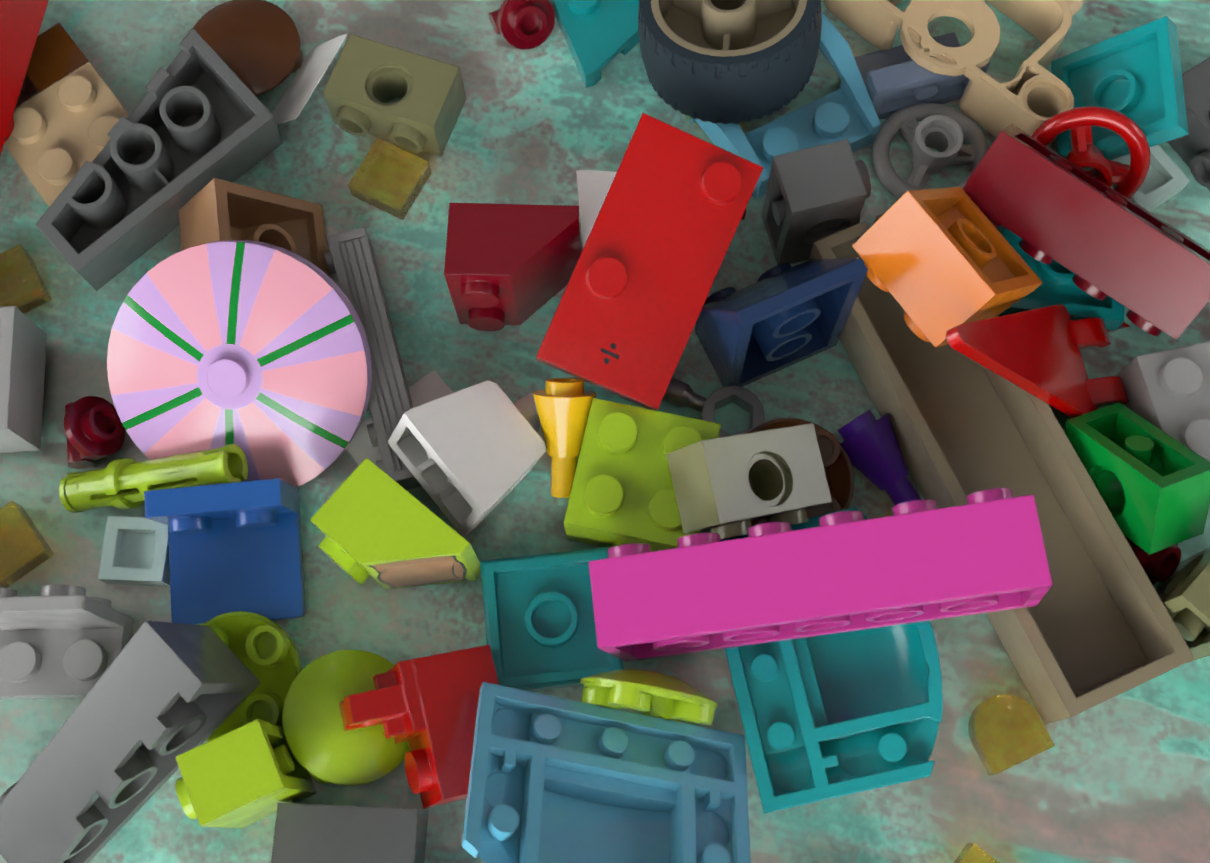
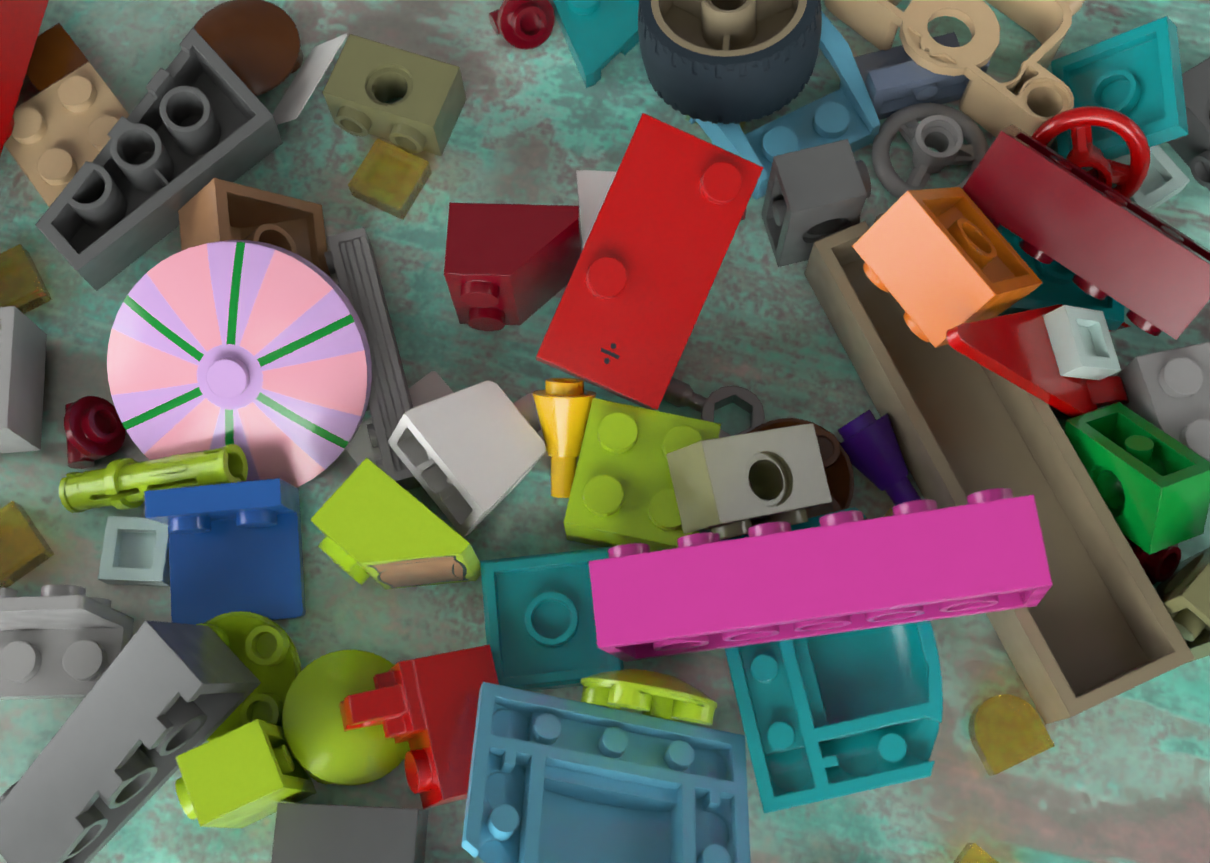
dark blue slope [695,258,868,387] -> none
none -> light aqua tile [1043,305,1121,380]

